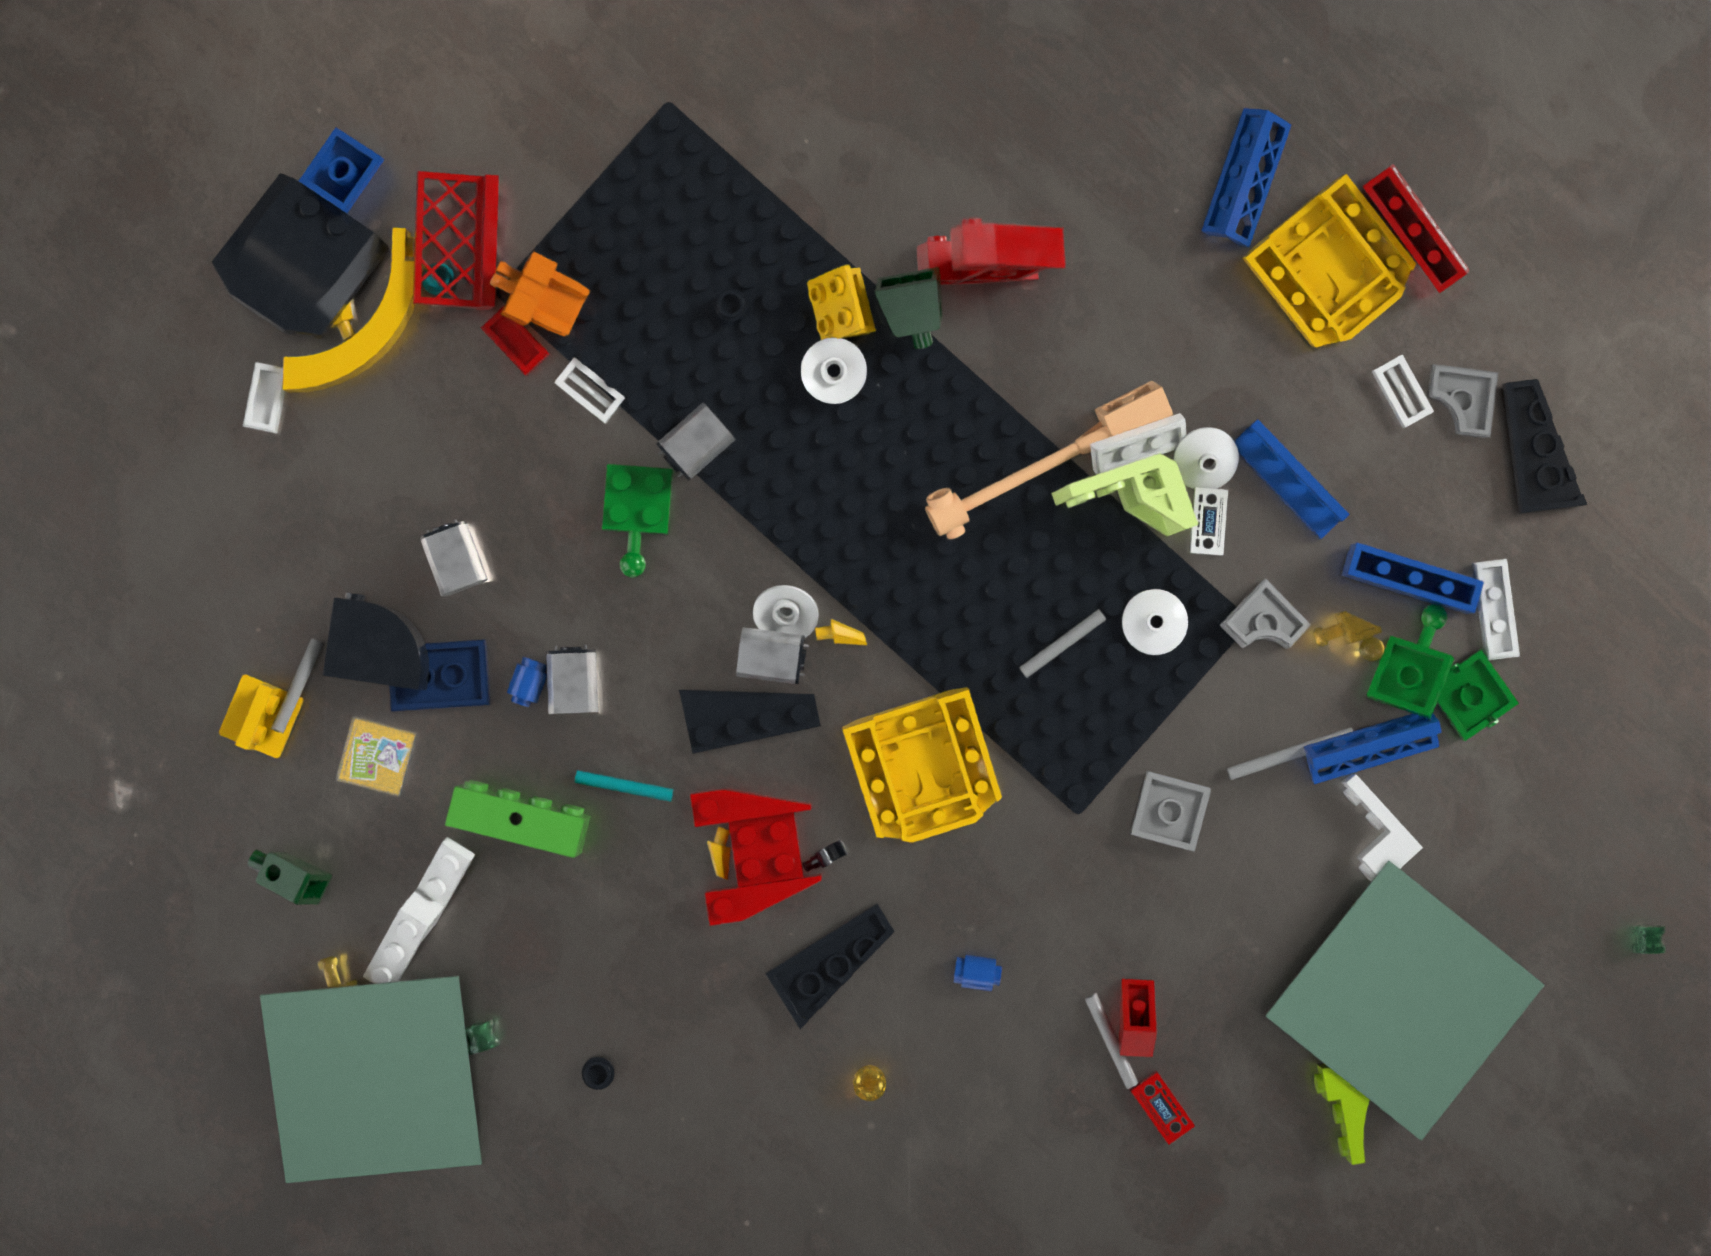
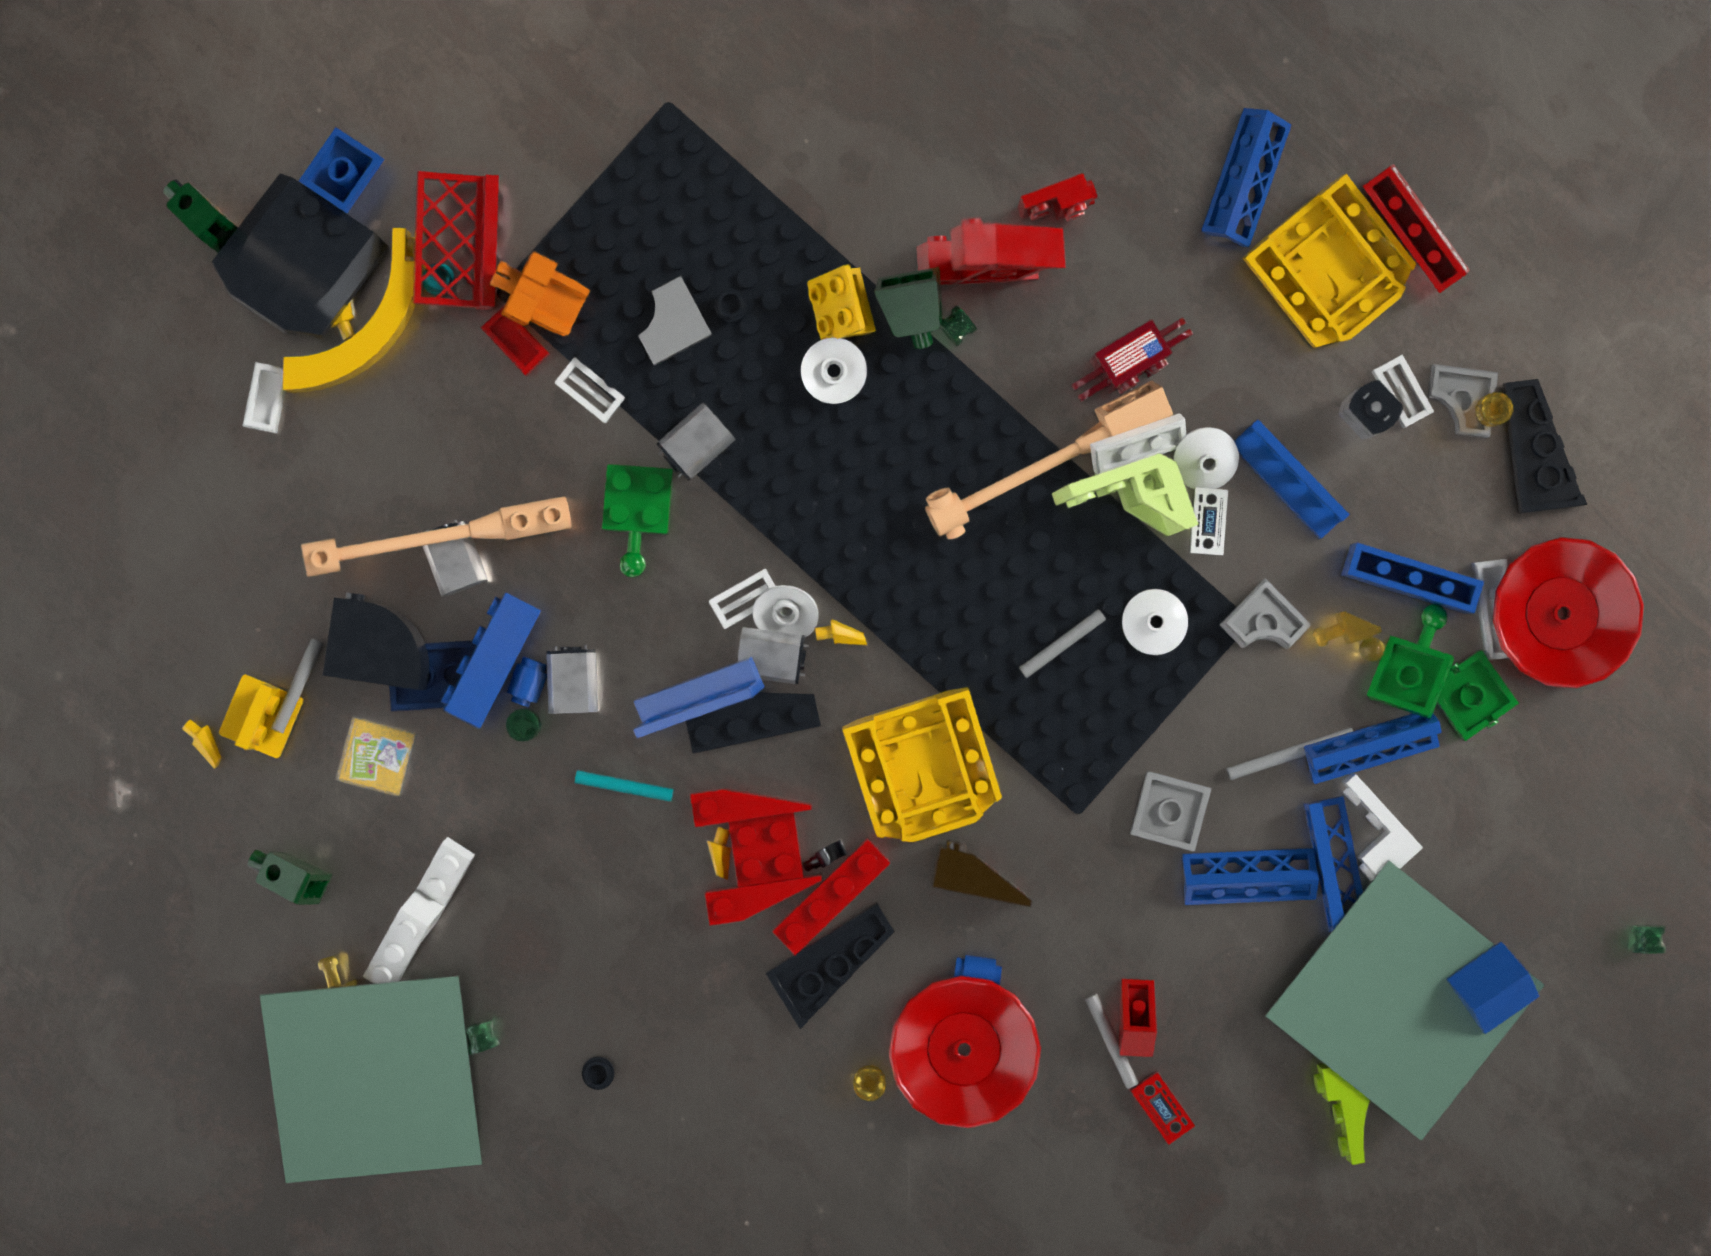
bright green brick [445,780,591,858] -> none
none -> dark green torso [163,179,238,253]
none -> yellow bar [182,719,221,769]
none -> light nougat bar [301,496,571,577]
none -> blue brick [441,593,541,729]
none -> clear green wheel [506,709,542,742]
none -> blue fence [633,657,764,738]
none -> light grey tile [638,276,712,366]
none -> white tile [709,569,775,629]
none -> red brick [772,837,891,955]
none -> red dish [889,976,1041,1129]
none -> dark brown slope [931,840,1032,907]
none -> clear green wheel [940,305,978,347]
none -> red plate [1017,173,1098,222]
none -> dark red brick [1071,317,1194,402]
none -> blue fence [1182,848,1319,905]
none -> blue fence [1304,796,1363,933]
none -> black piece [1338,380,1403,440]
none -> blue slope [1446,941,1540,1034]
none -> clear yellow wheel [1475,392,1513,427]
none -> red dish [1493,537,1644,689]

